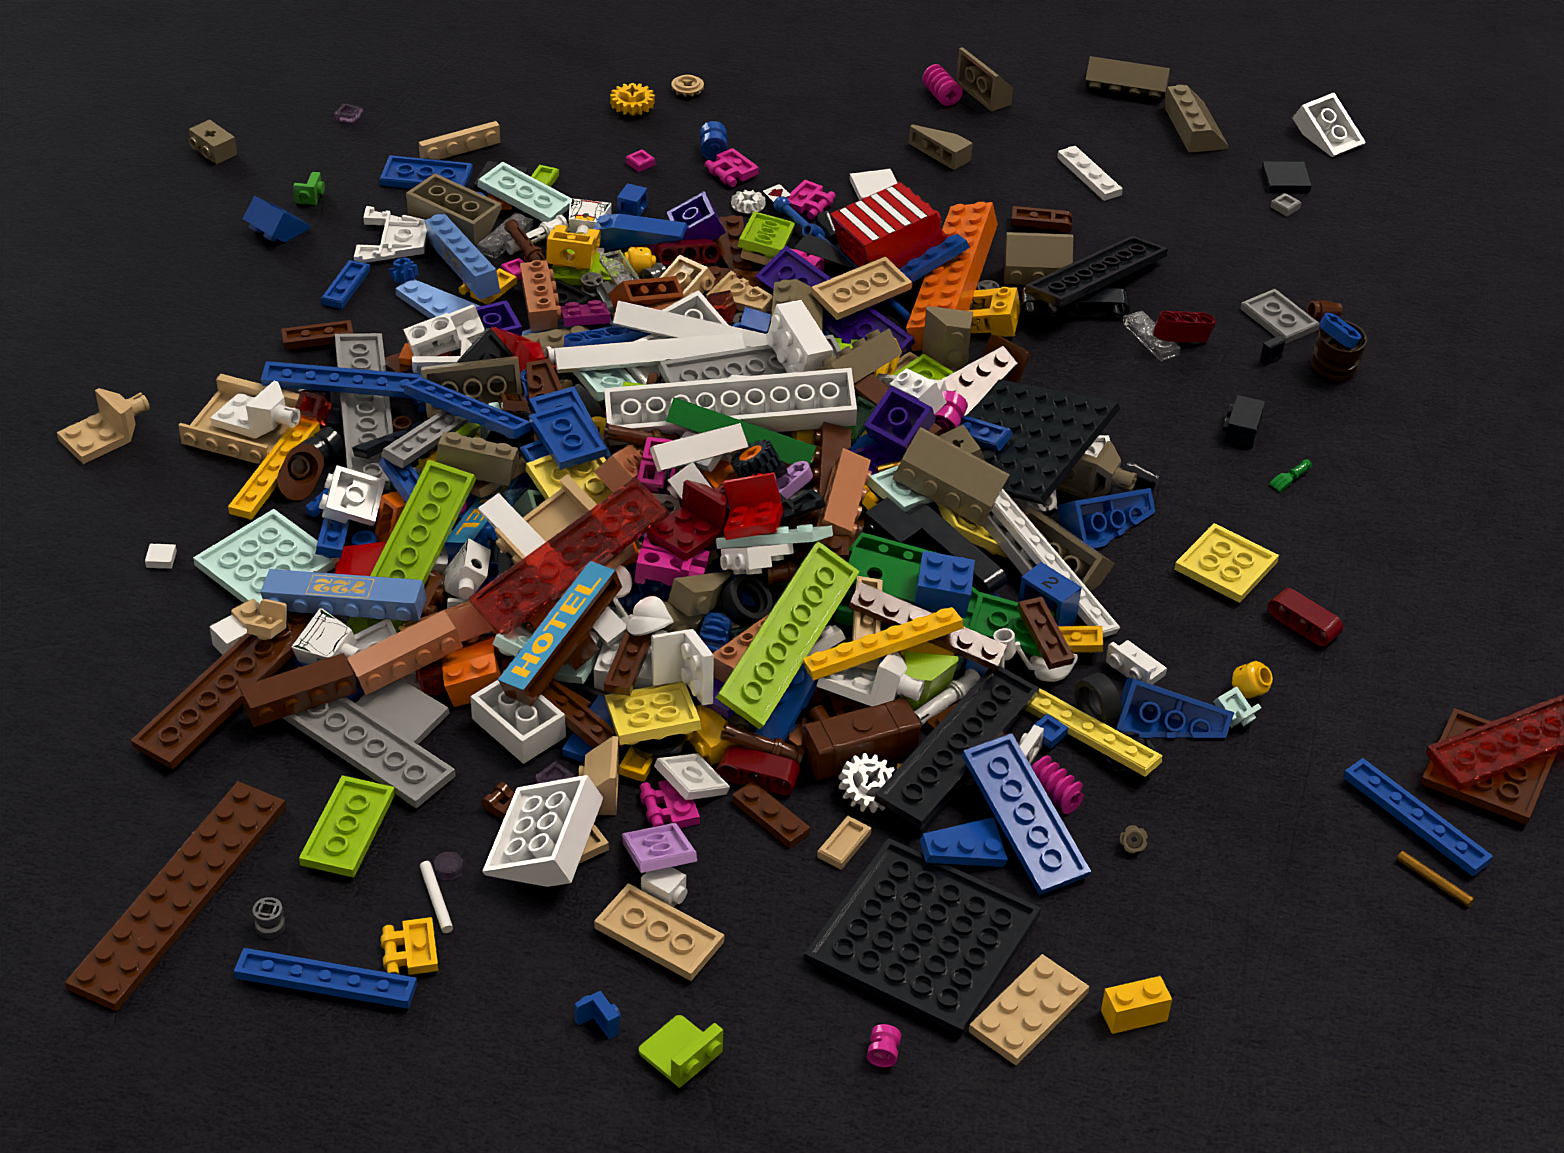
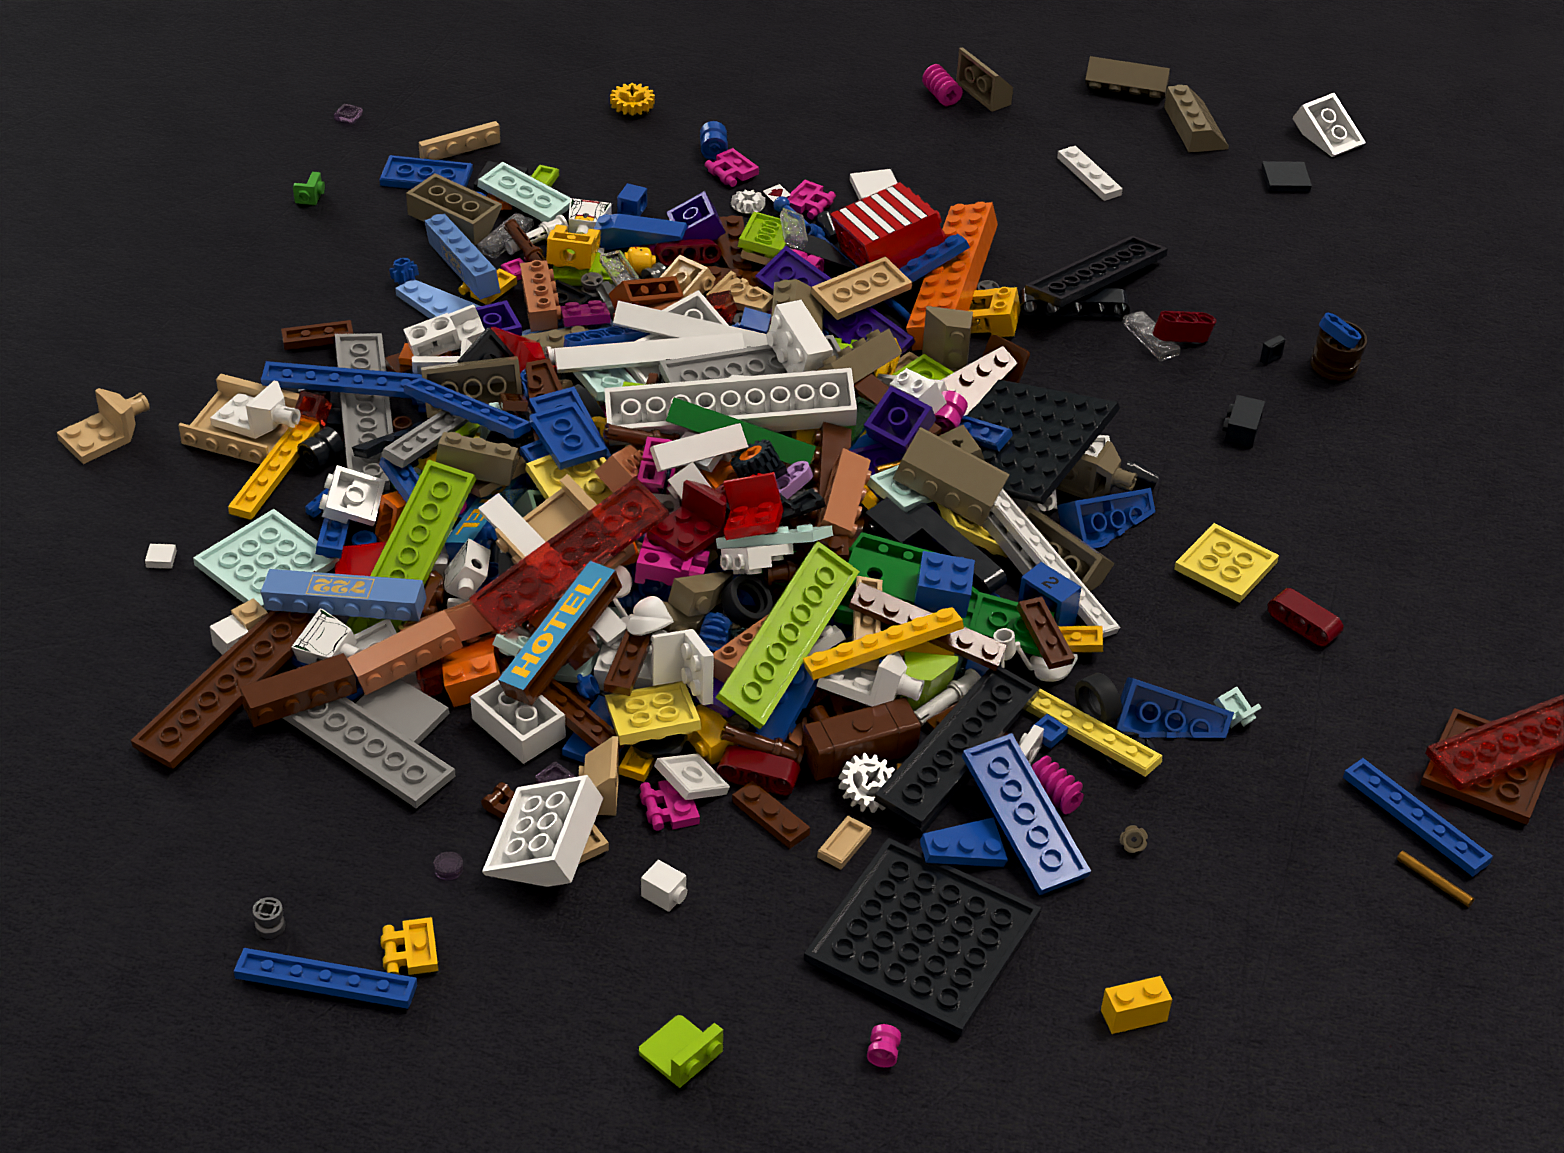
reddish brown plate [65,781,286,1012] -> none
dark tan brick [189,119,237,164] -> none
blue slope [242,196,311,242] -> none
tan bracket [247,599,287,640] -> none
reddish brown piece [277,444,324,501] -> none
lime plate [299,776,395,878] -> none
blue tile [321,260,370,309] -> none
white wing [354,206,428,263] -> none
white bar [420,861,453,933] -> none
blue bracket [574,991,621,1039] -> none
tan plate [594,883,724,981] -> none
lavender tile [622,823,697,873] -> none
dark pink tile [626,150,655,172] -> none
tan gear [672,75,704,97] -> none
dark tan slope [909,125,973,170] -> none
tan plate [968,954,1089,1065] -> none
dark tan slope [1003,232,1073,285] -> none
reddish brown plate [1011,206,1072,234] -> none
white bracket [1106,640,1167,685] -> none
yellow head [1232,661,1273,699] -> none
light grey tile [1240,289,1319,344] -> none
green piece [1269,460,1312,493] -> none
light grey tile [1270,193,1301,216] -> none
reddish brown cone [1307,299,1343,321] -> none
none -> blue plate [576,674,600,701]
none -> clear plate [780,208,808,249]

